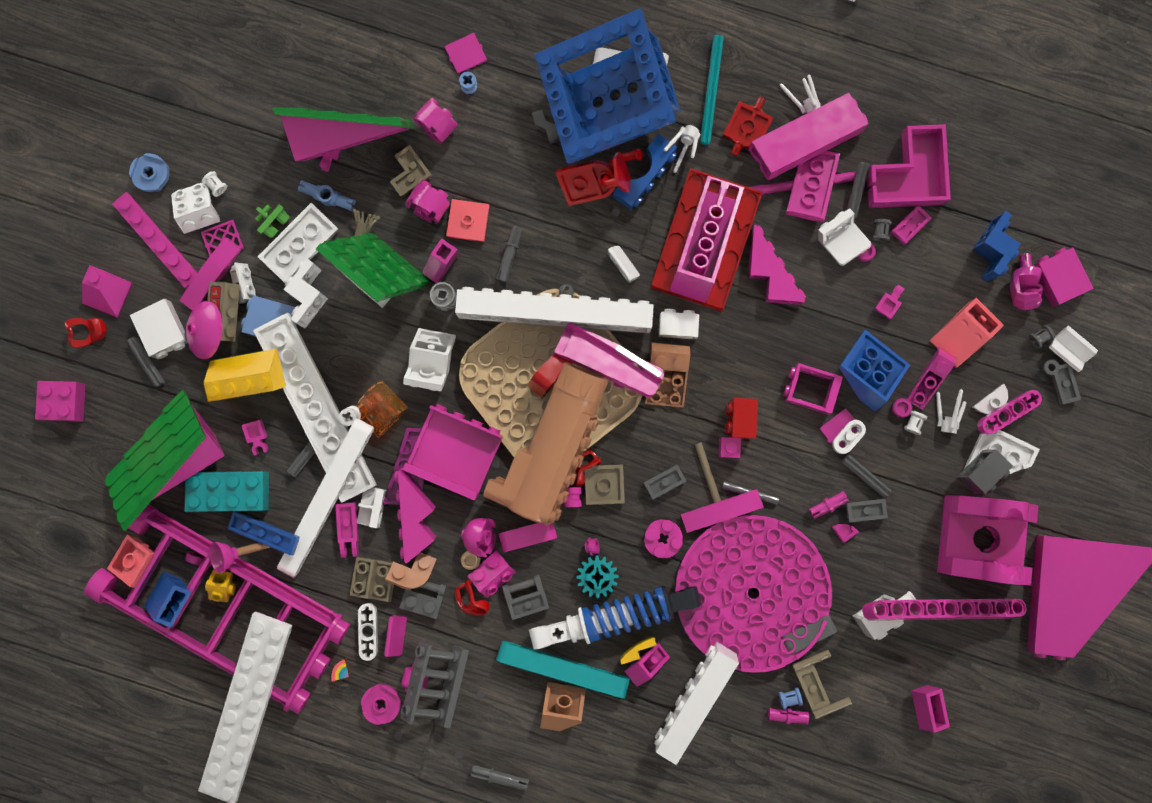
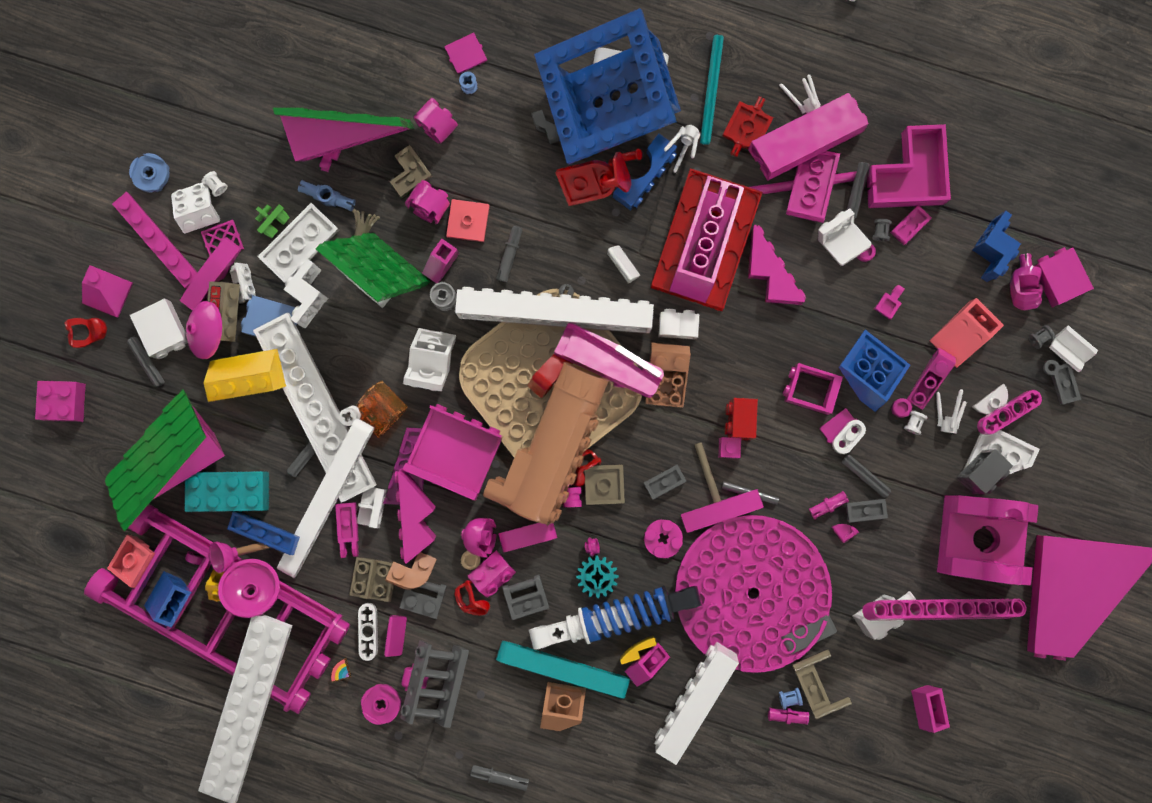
dark pink plate [242,419,268,455] -> none
none -> dark pink dish [218,559,280,618]

